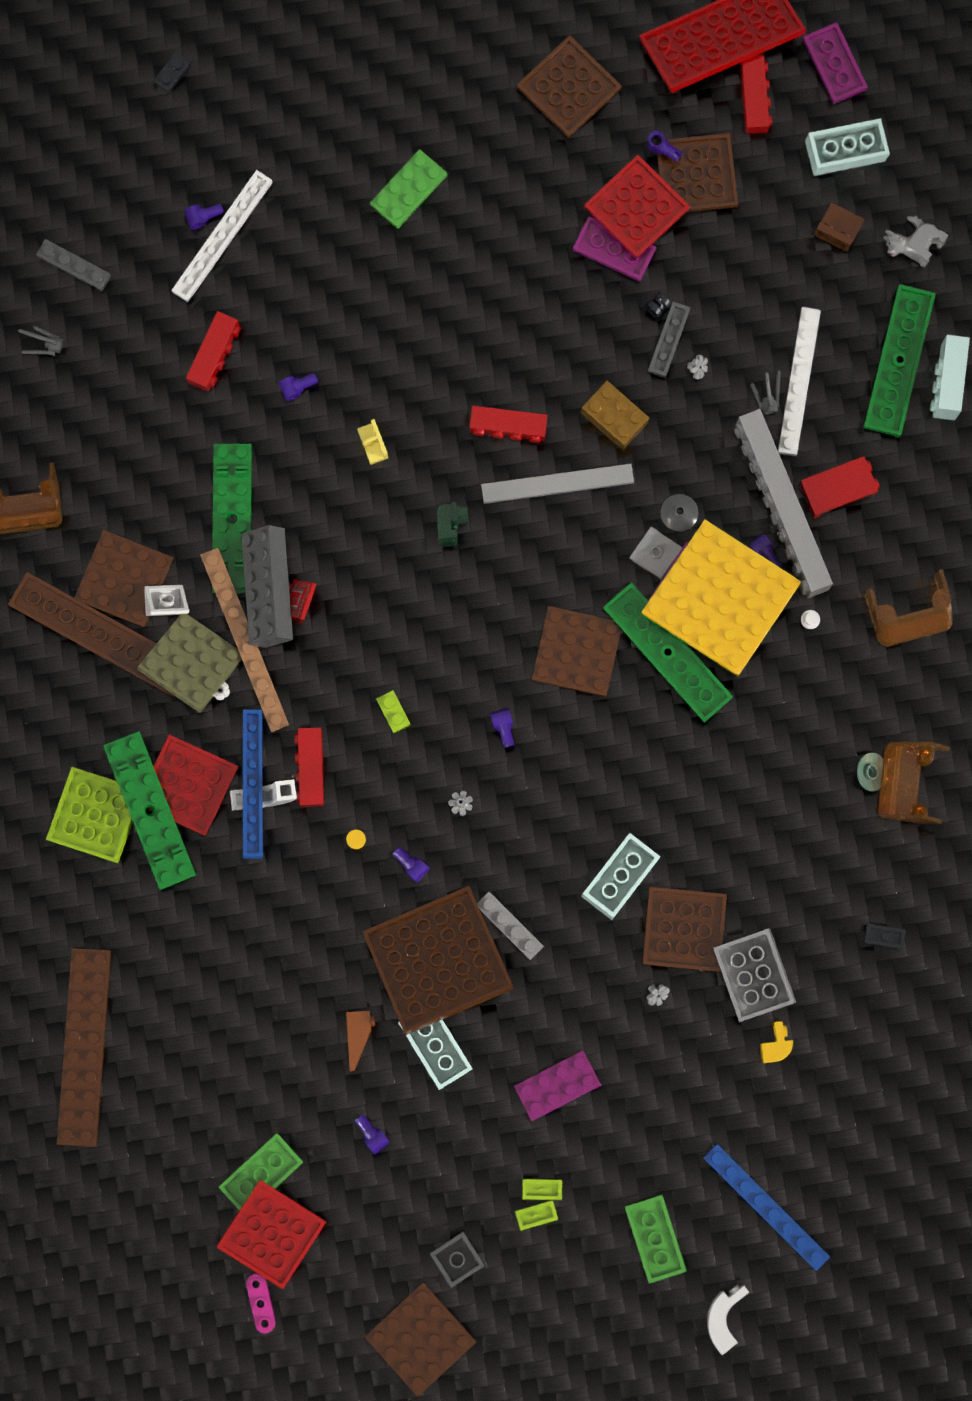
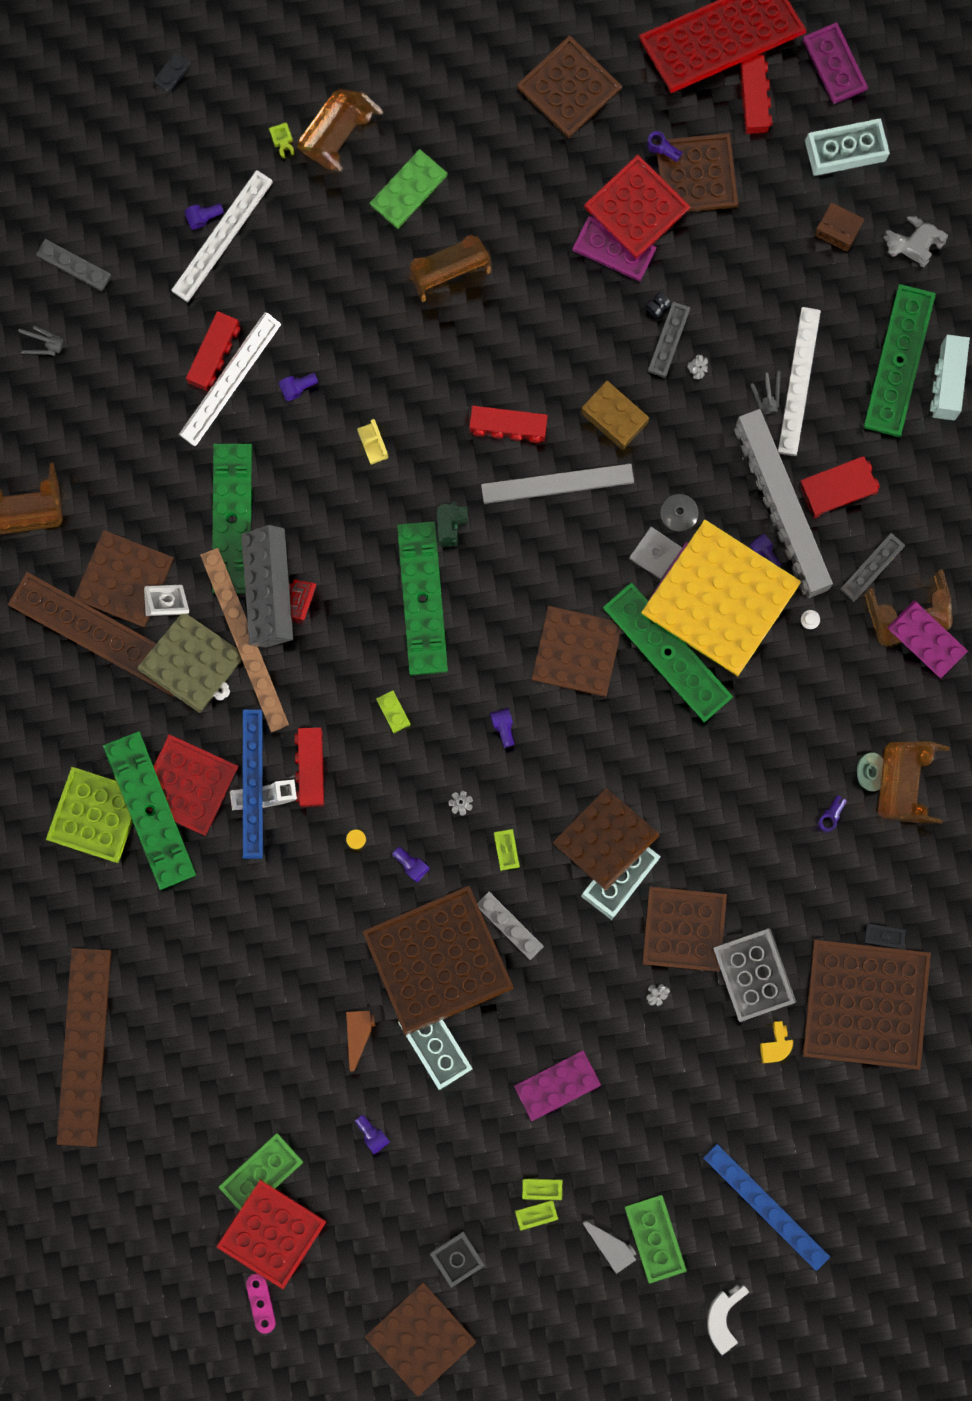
none -> white plate [179,312,281,446]
none -> lime plate [269,122,294,158]
none -> clear orange windscreen [297,89,383,171]
none -> green piece [397,522,448,675]
none -> clear orange windscreen [409,235,491,302]
none -> lime plate [494,829,520,871]
none -> reddish brown plate [553,788,660,891]
none -> light grey slope [582,1220,636,1274]
none -> reddish brown plate [803,940,931,1070]
none -> dark purple pin [818,795,847,833]
none -> dark grey plate [840,533,905,602]
none -> magenta plate [887,600,968,678]

